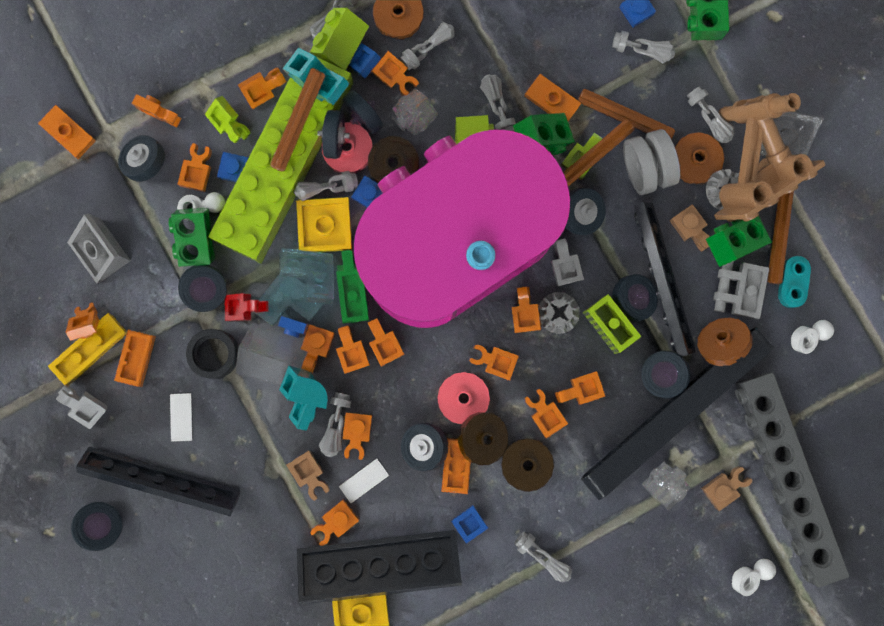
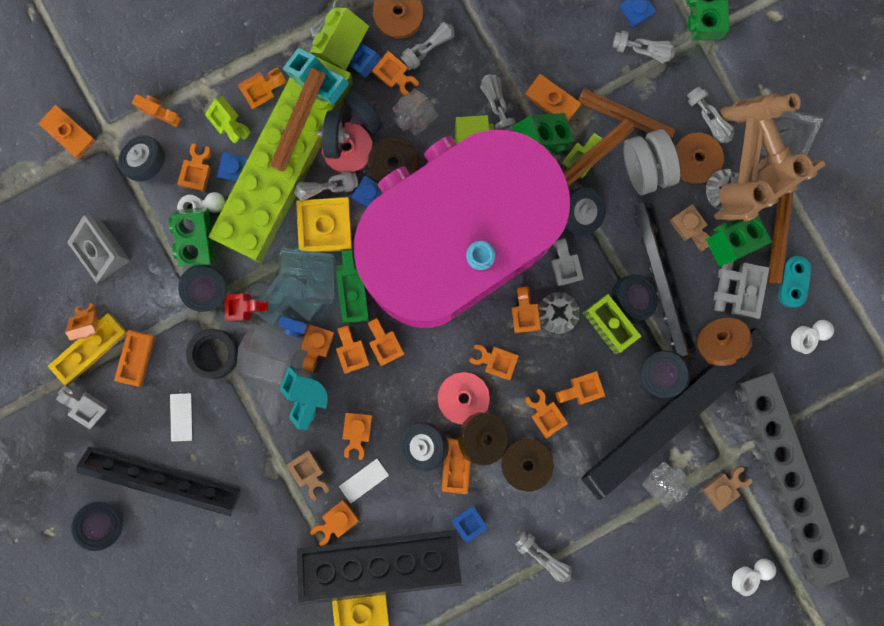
light grey piece [319,392,352,457] -> none

